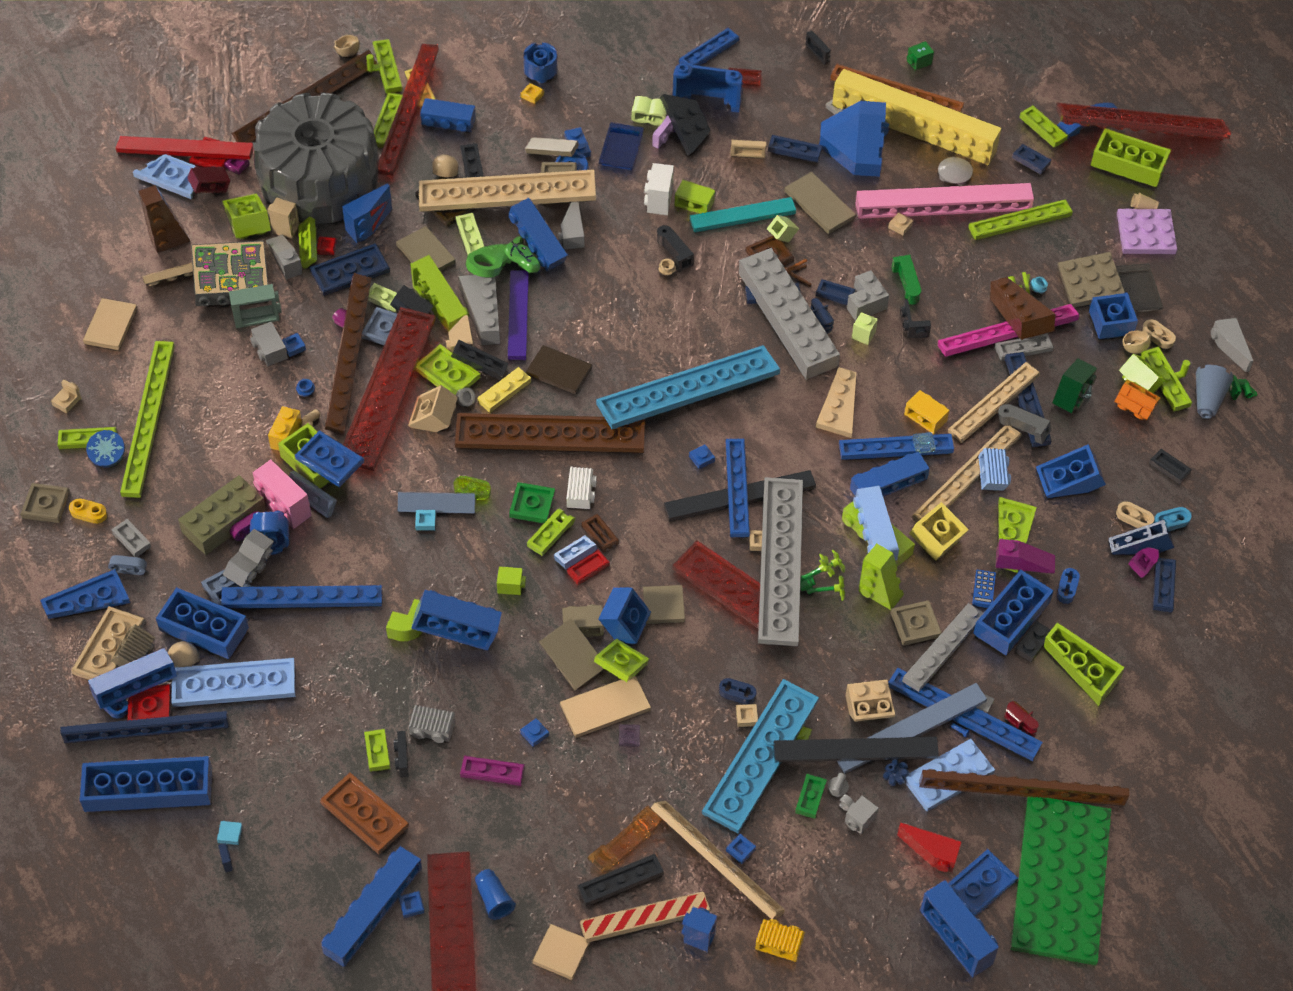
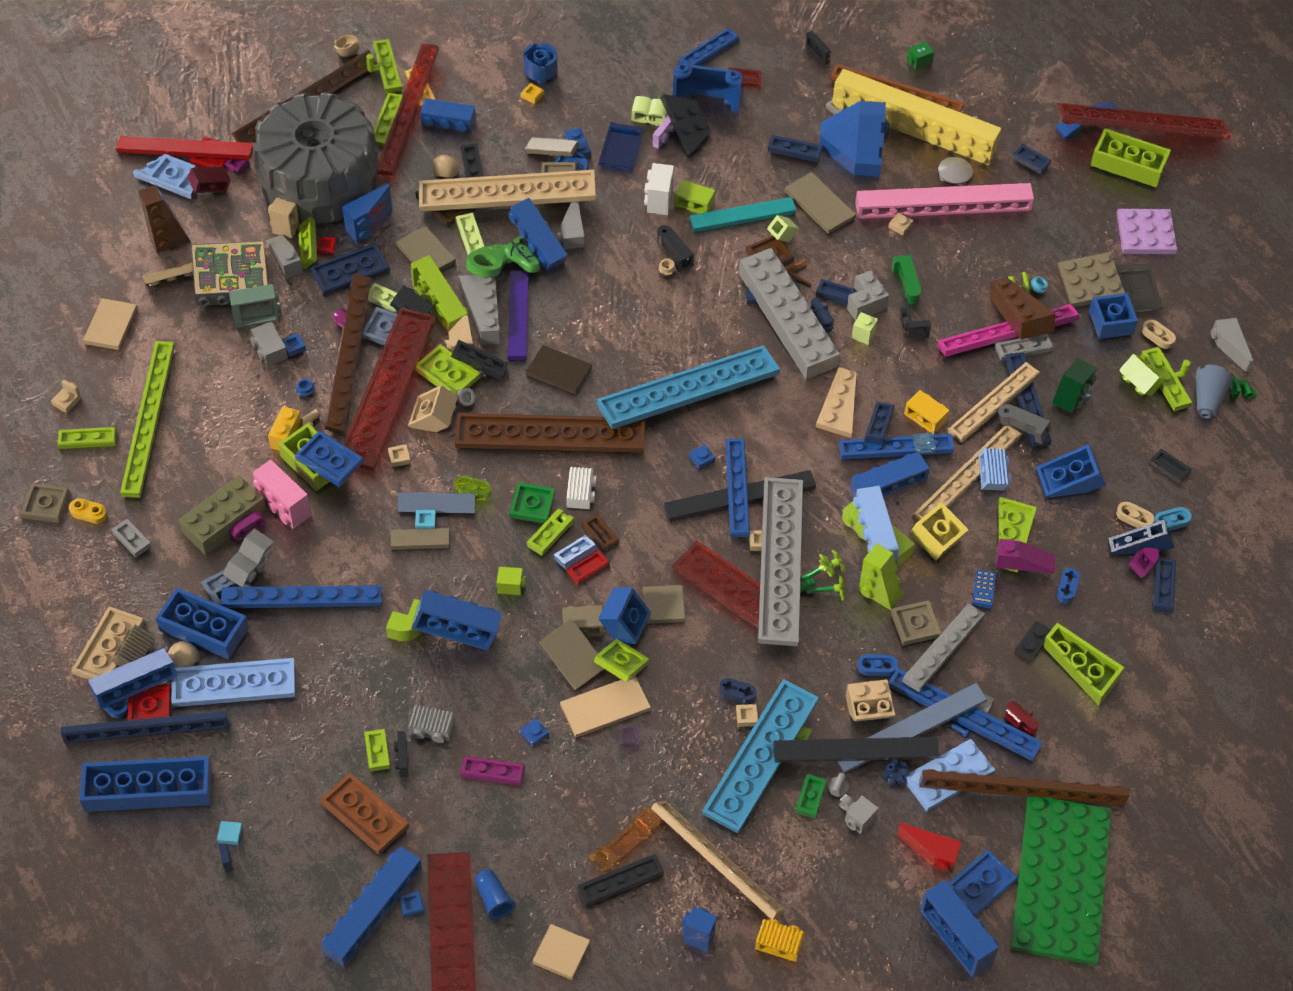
blue wing [40,569,130,619] -> none
blue tile [86,430,126,468] -> none
sand blue beam [108,555,147,575] -> none
lime slope [223,193,271,239] -> none
blue brick [250,511,289,555] -> none
sand blue tile [289,471,337,518] -> none
light yellow plate [477,367,531,413] -> none
tan tile [580,892,710,943] -> none
blue plate [726,834,756,864] -> none
tan tile [731,140,766,158] -> none
lime tile [968,199,1073,240] -> none
blue brick [973,570,1054,655] -> none
lime plate [1019,106,1068,148] -> none
orange brick [1114,380,1161,420] -> none
tan hair [1122,330,1151,354] -> none
tan cone [1131,193,1159,209] -> none
none -> tan plate [388,444,411,467]
none -> dark tan tile [391,528,449,550]
none -> blue plate [857,654,898,676]
none -> dark blue tile [864,402,895,445]

